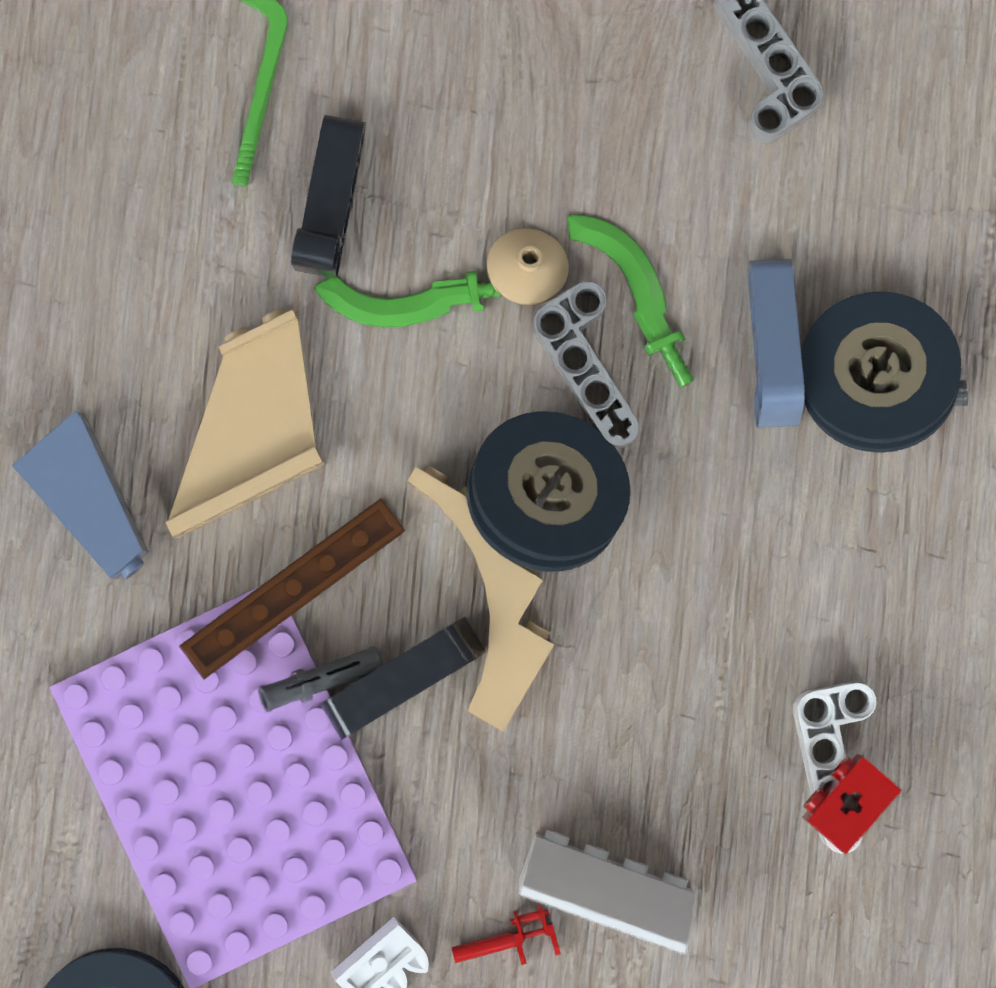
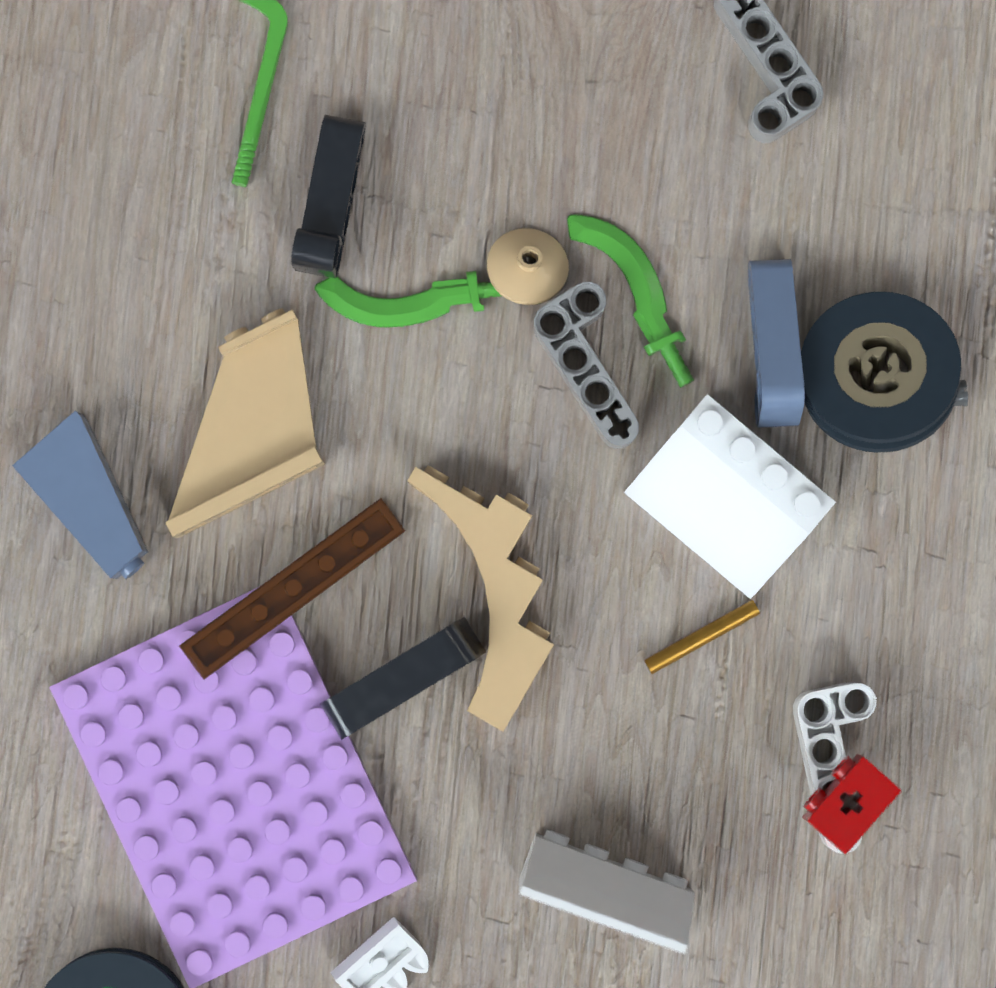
dark grey pin [258,646,383,712] -> none
red piece [452,903,561,965] -> none
black wheel [467,411,631,572] -> none
none -> white slope [624,394,836,599]
none -> pearl gold bar [644,600,760,674]

